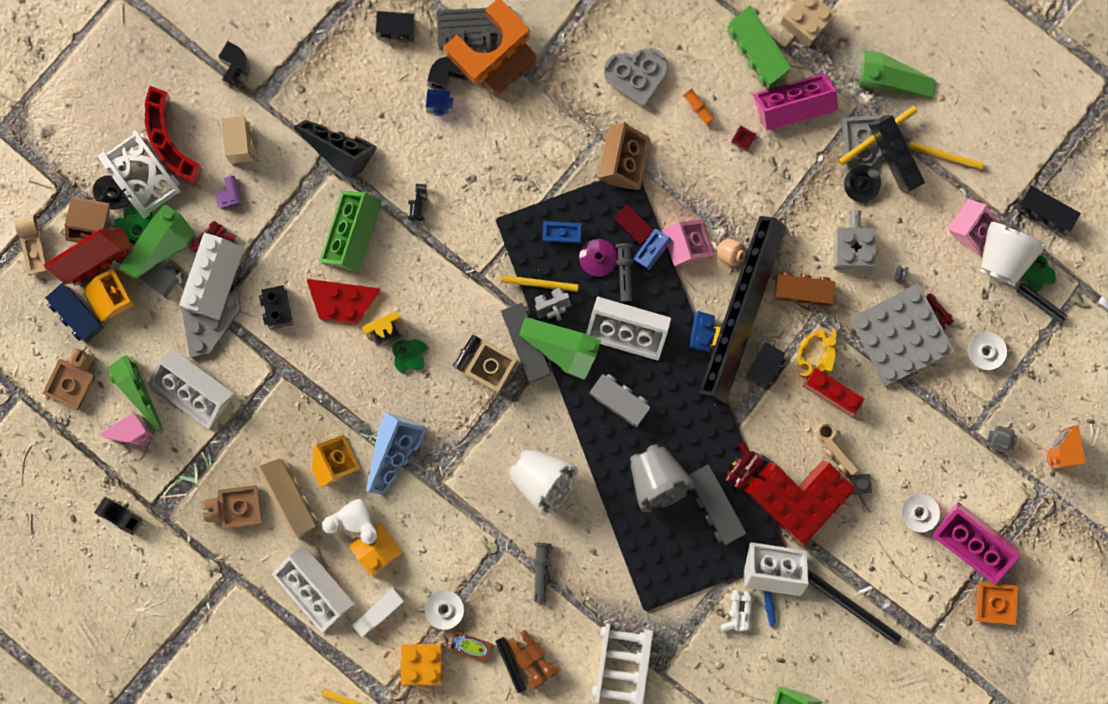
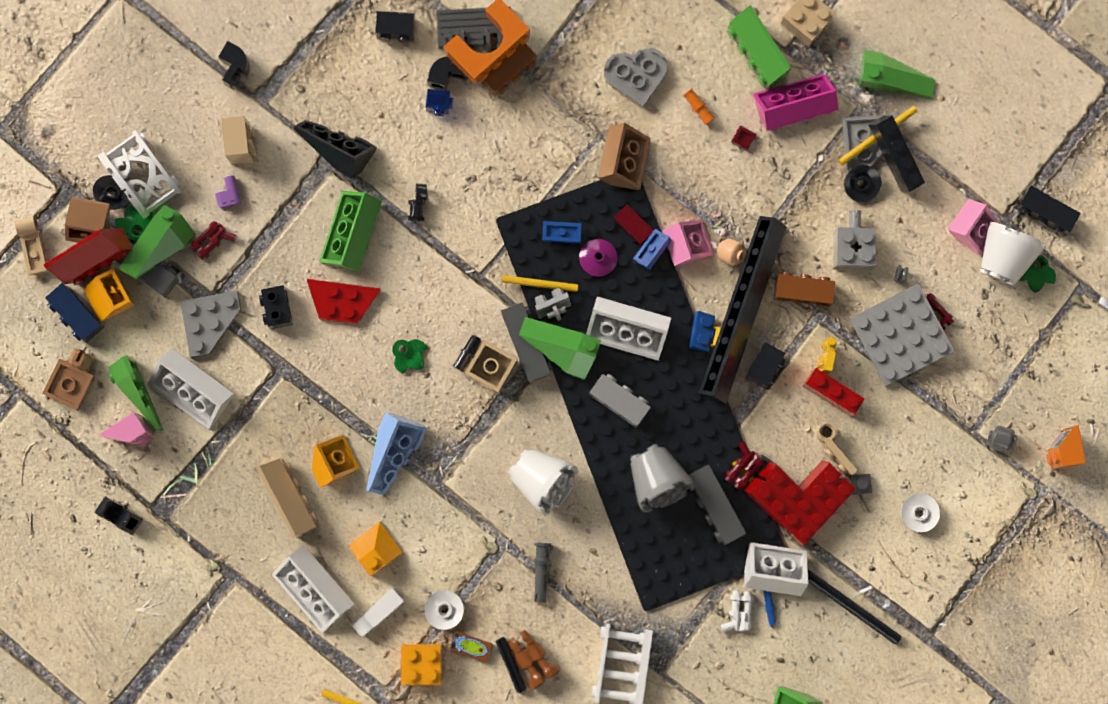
red brick [144,86,202,187] -> none
white slope [179,233,244,320] -> none
medium nougat plate [202,485,262,529] -> none
white head [323,499,377,545] -> none
piece [362,311,403,347] -> none
dark grey pin [616,243,633,302] -> none
yellow piece [797,328,837,377] -> none
yellow bar [909,141,984,170] -> none
dark pink slope [932,502,1020,585] -> none
white dish [968,332,1007,370] -> none
orange plate [975,582,1018,625] -> none
black axle [1016,283,1067,323] -> none

